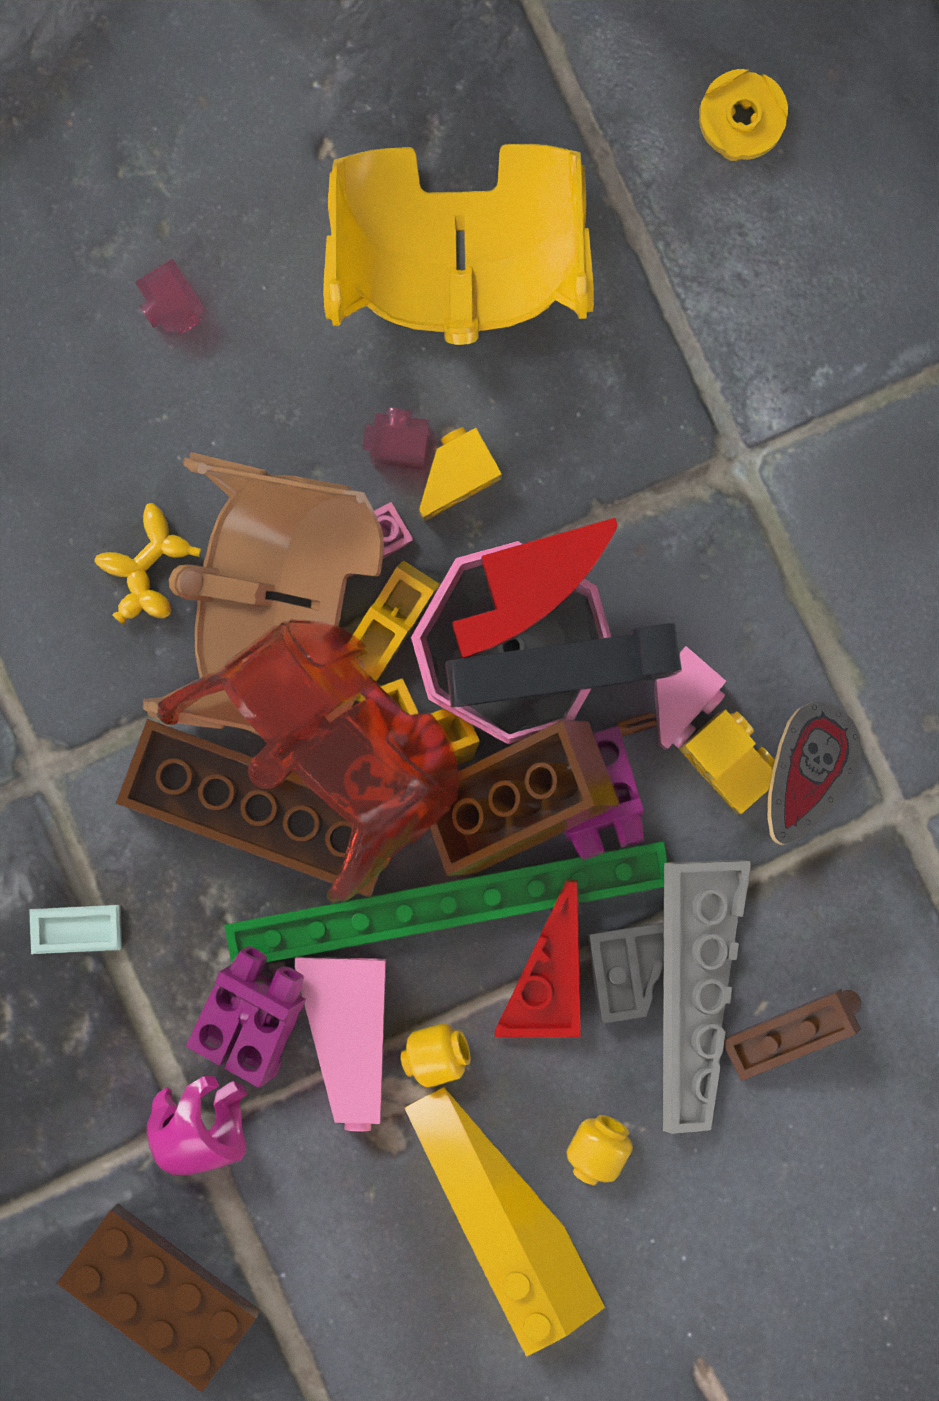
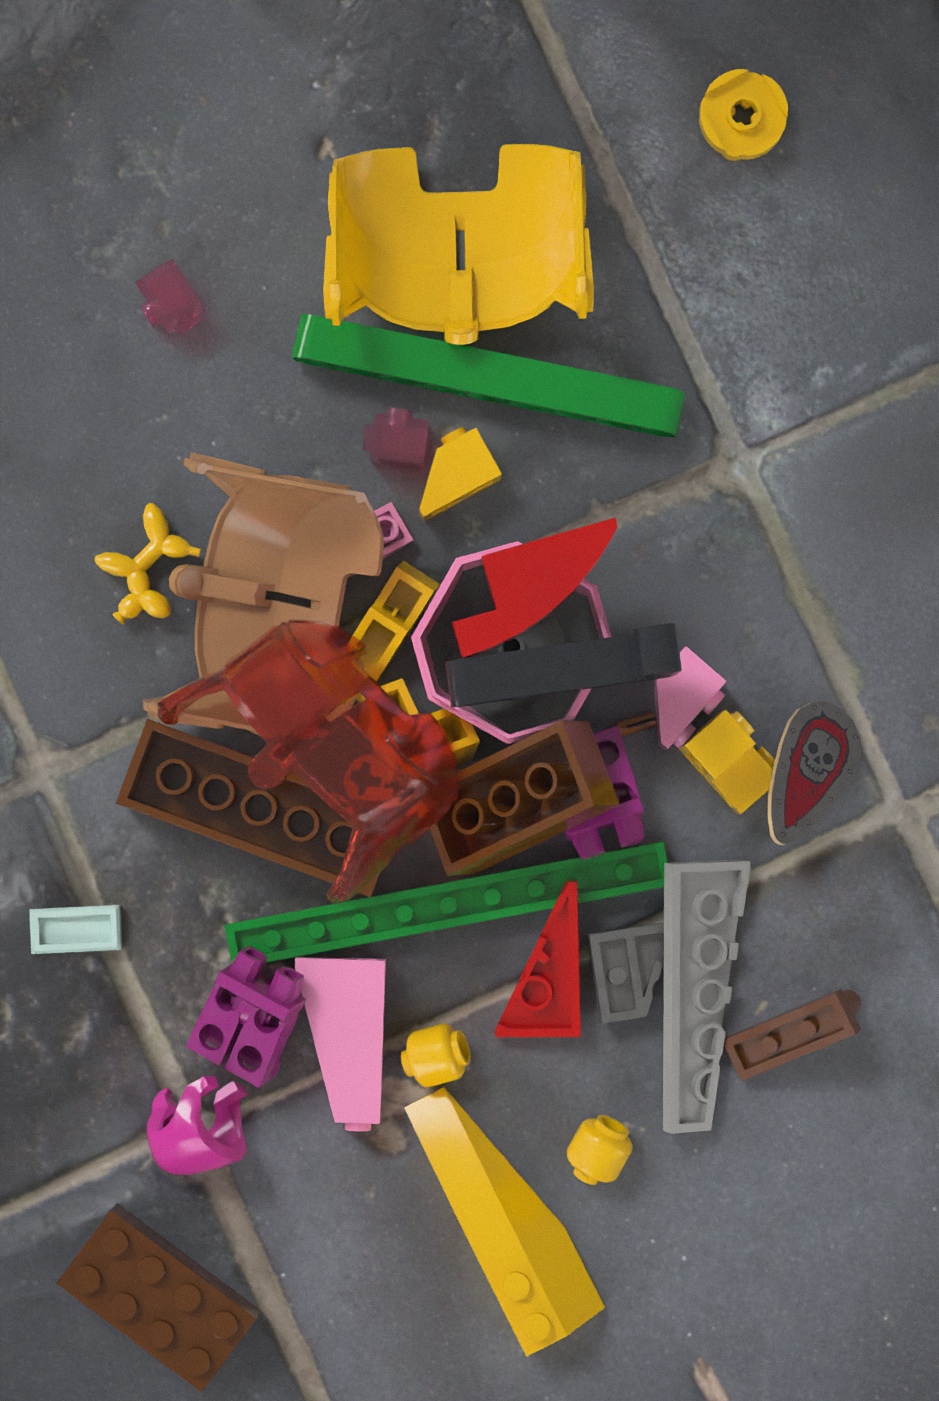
none -> green beam [291,314,686,438]

